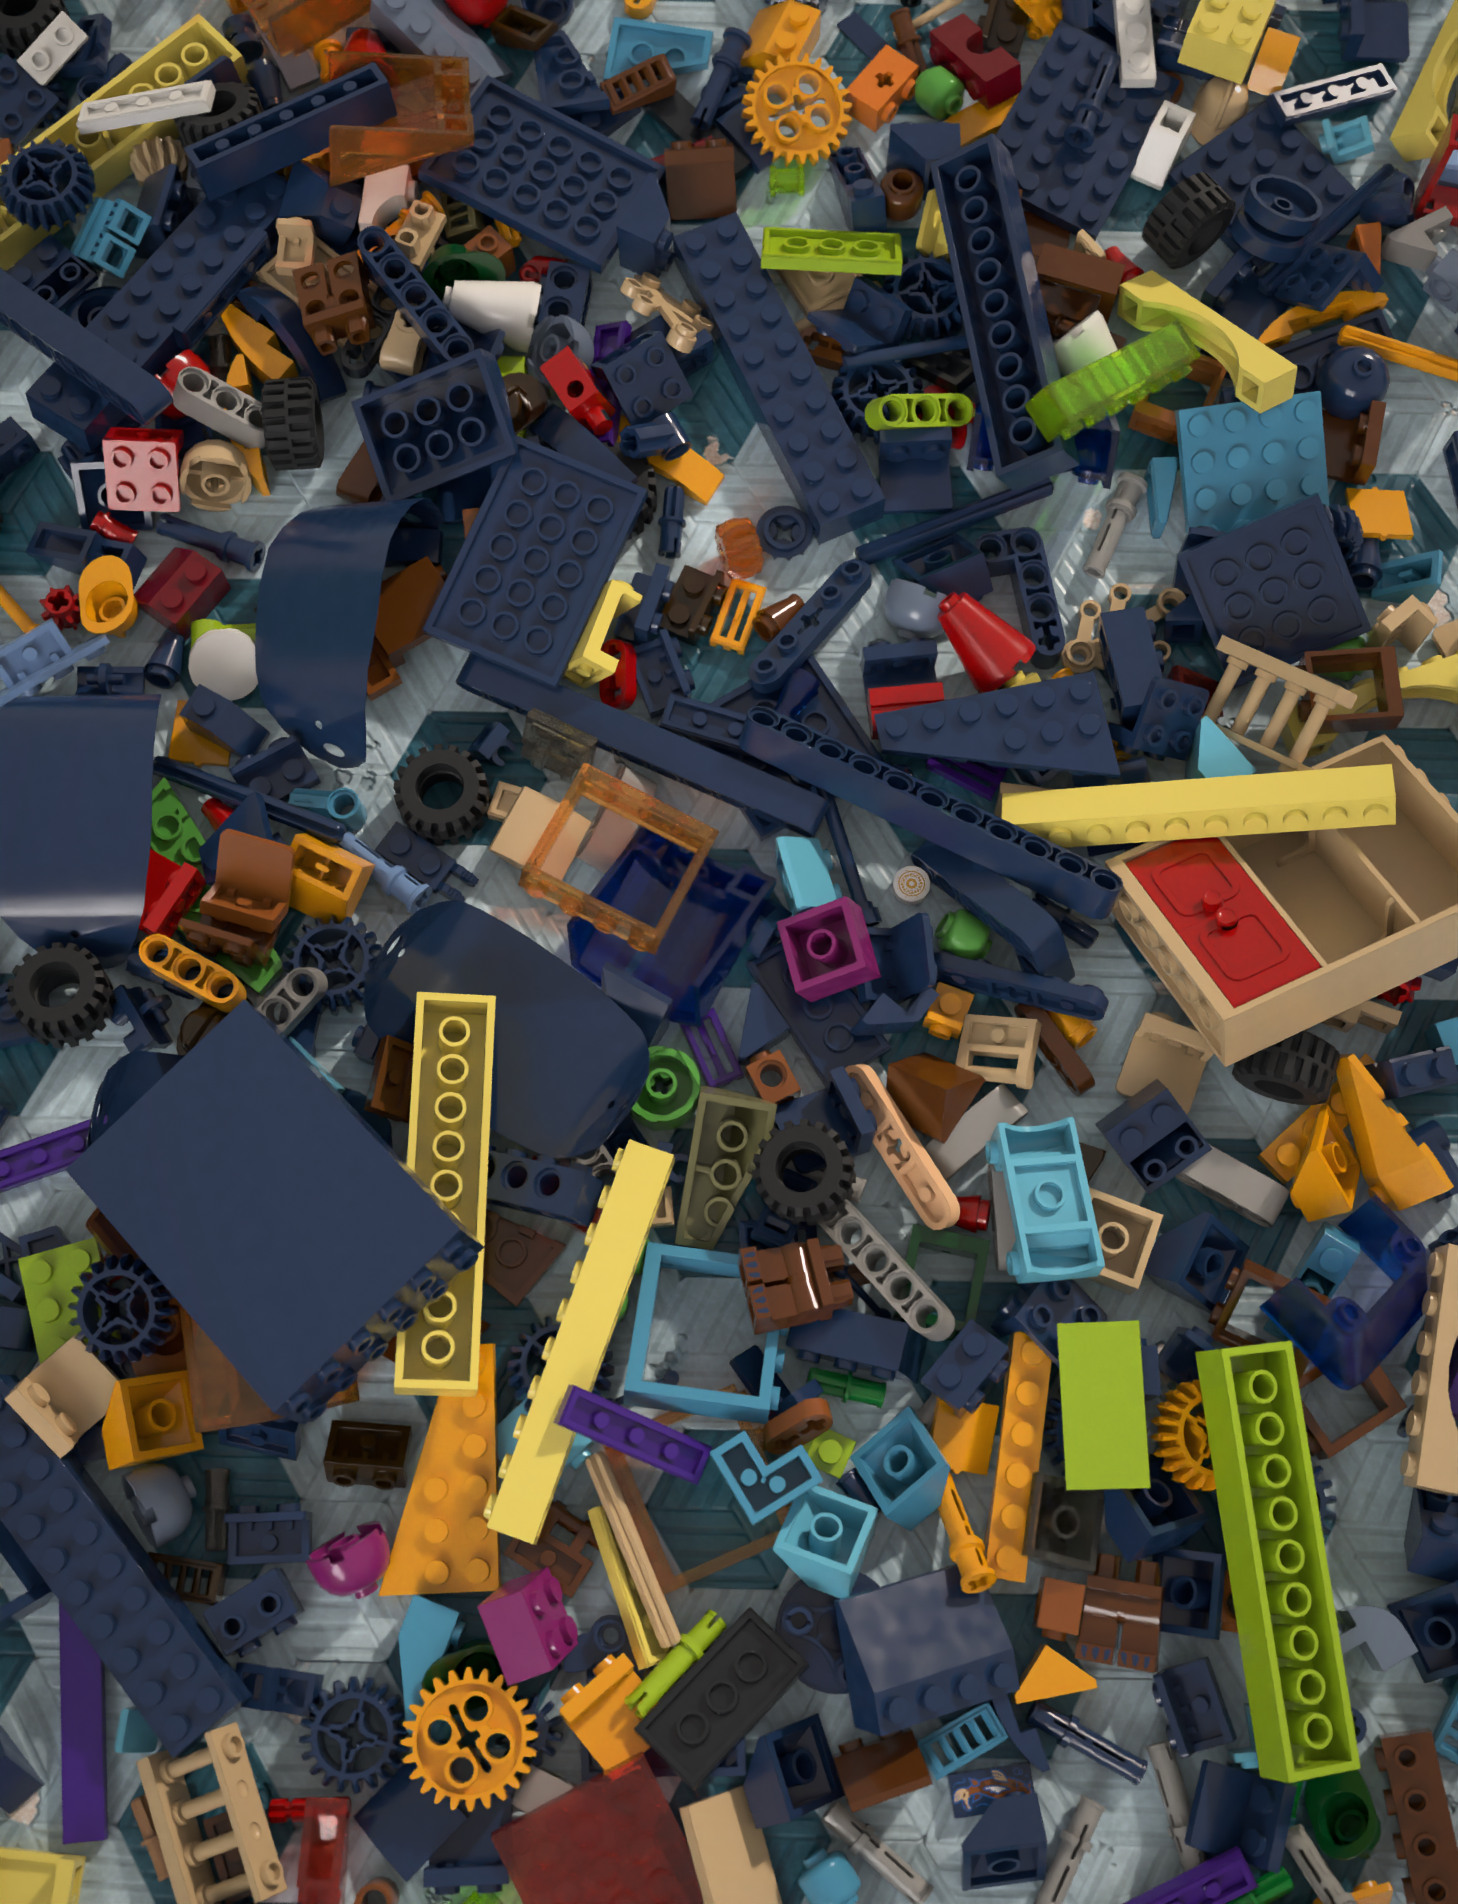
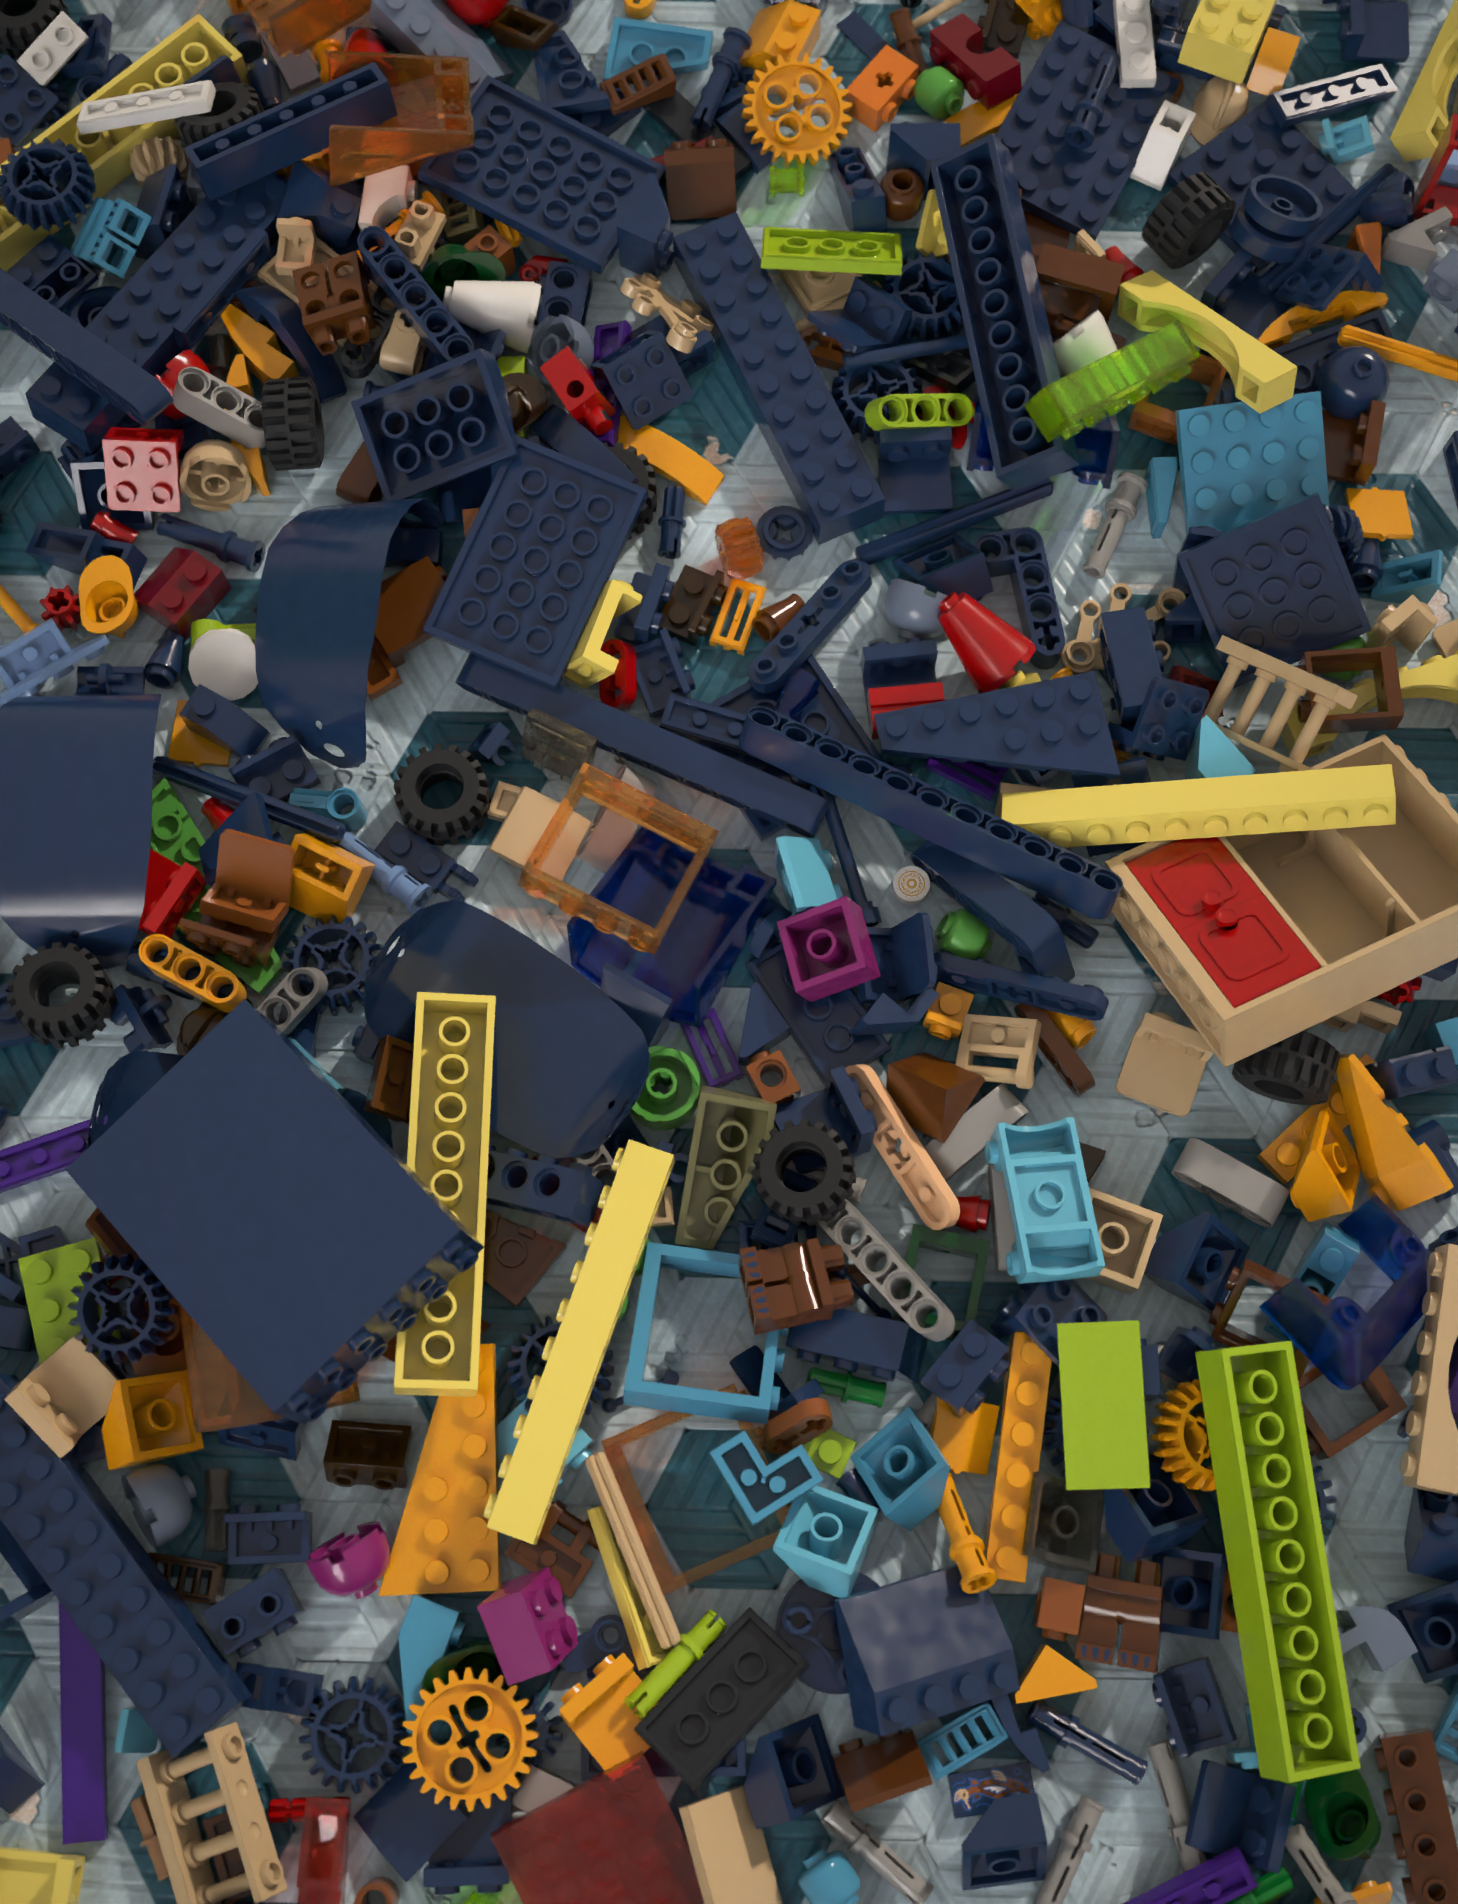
dark purple tile [553,1384,713,1485] -> none
dark blue piece [619,412,692,461] -> none
dark blue slope [1095,1079,1212,1195] -> none

